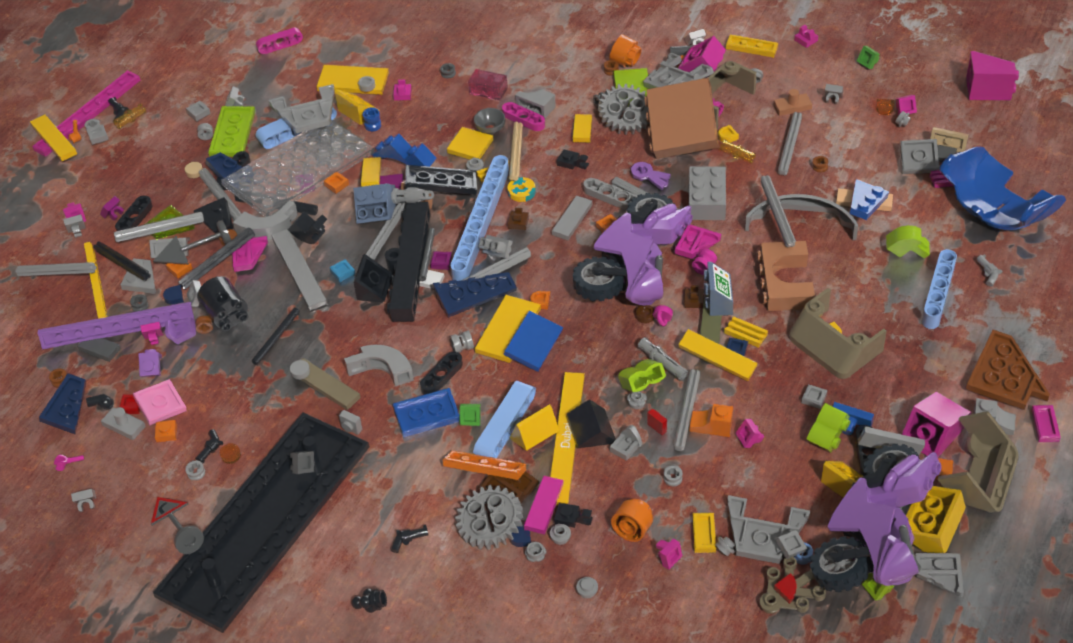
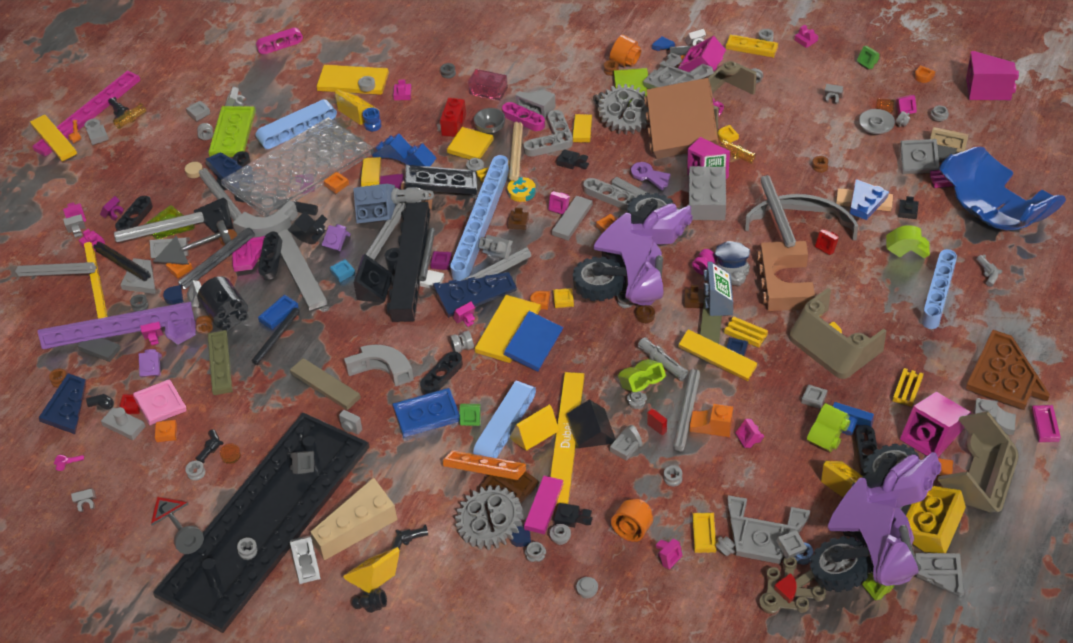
light grey wing [269,84,335,133] -> none
light grey tile [290,360,310,380] -> none
dark pink tile [653,305,673,326] -> none
dark pink wing [675,224,722,259] -> none
nougat tile [774,89,812,116] -> none
light grey axle [778,112,802,176] -> none
light grey tile [858,427,925,455] -> none
none -> dark pink tile [79,229,105,251]
none -> olive tile [207,330,233,395]
none -> light grey bush [237,538,257,560]
none -> black beam [258,231,283,280]
none -> blue tile [258,295,299,330]
none -> light grey arch [290,535,321,584]
none -> tan wedge [311,478,397,560]
none -> medium lavender bracket [322,224,351,252]
none -> yellow slope [343,547,400,593]
none -> red brick [440,98,466,137]
none -> dark pink tile [453,302,475,327]
none -> light grey beam [524,110,573,157]
none -> dark pink tile [548,191,570,214]
none -> yellow tile [554,288,574,308]
none -> light grey bush [617,293,634,308]
none -> blue tile [652,36,675,51]
none -> dark pink slope [687,137,730,179]
none -> piece [714,241,750,286]
none -> light grey bush [759,29,774,42]
none -> red tile [815,229,839,255]
none -> light grey dish [859,109,895,134]
none -> yellow tile [893,368,924,407]
none -> black tile [898,196,919,219]
none -> orange tile [915,65,936,83]
none -> light grey plate [931,105,949,121]

